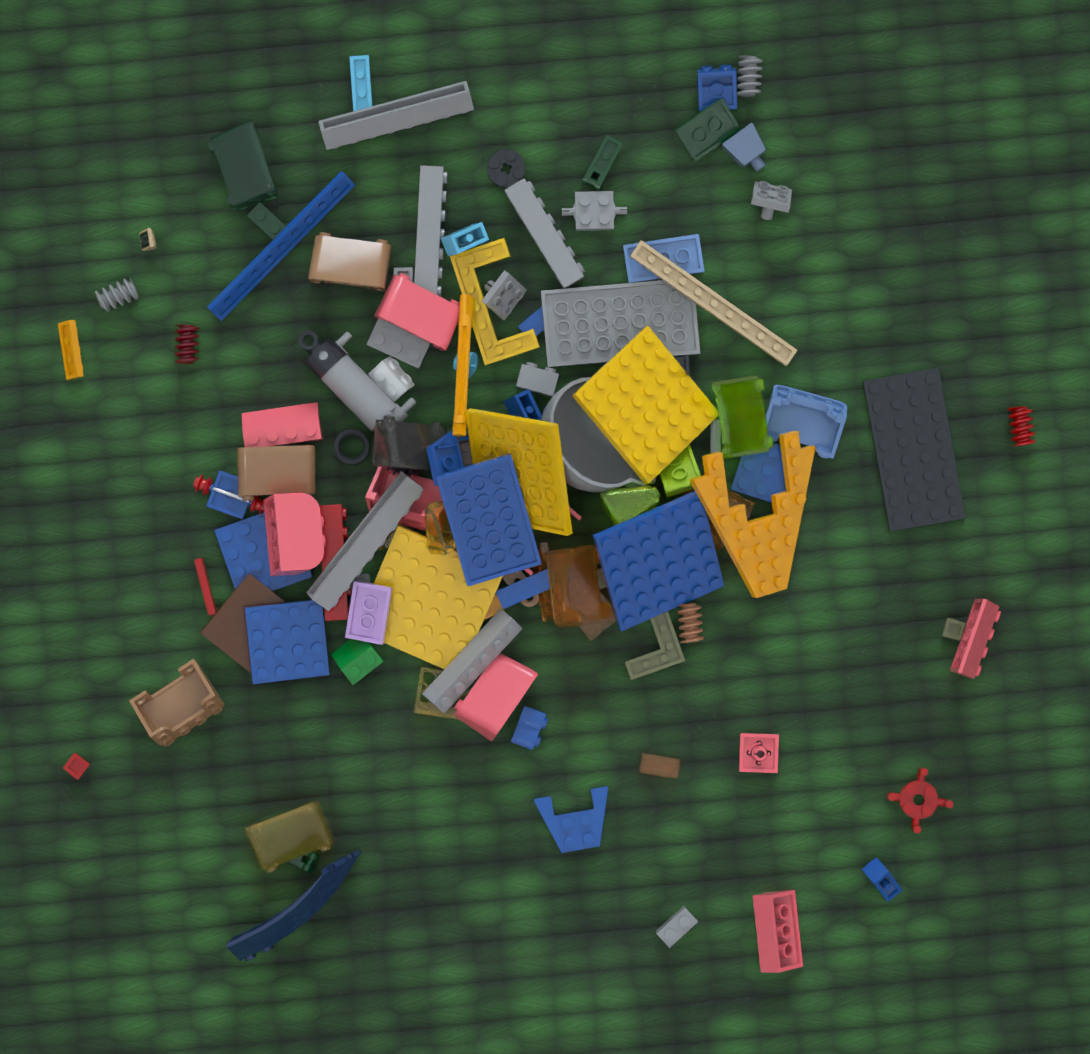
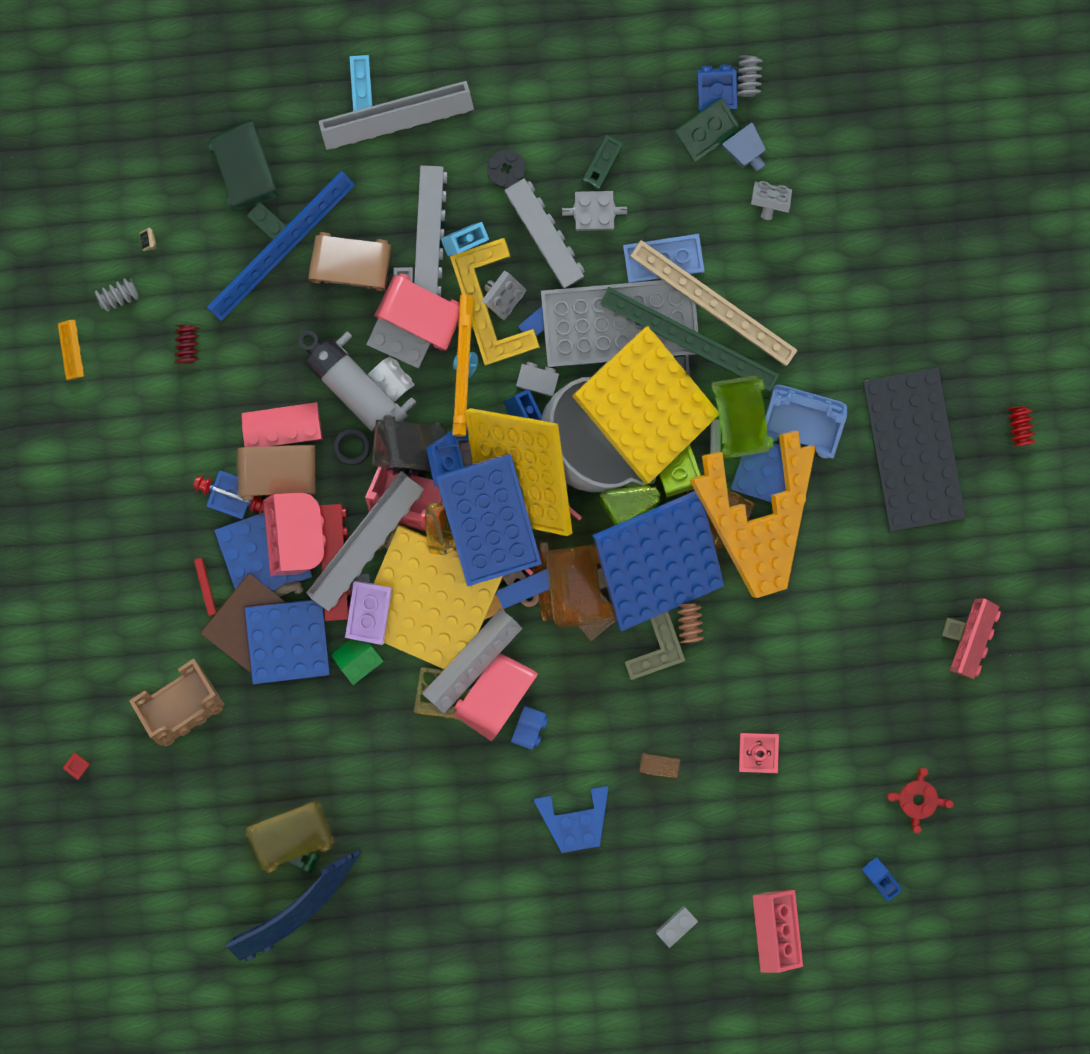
none -> dark tan arm [274,581,304,597]
none -> dark green plate [600,287,779,392]

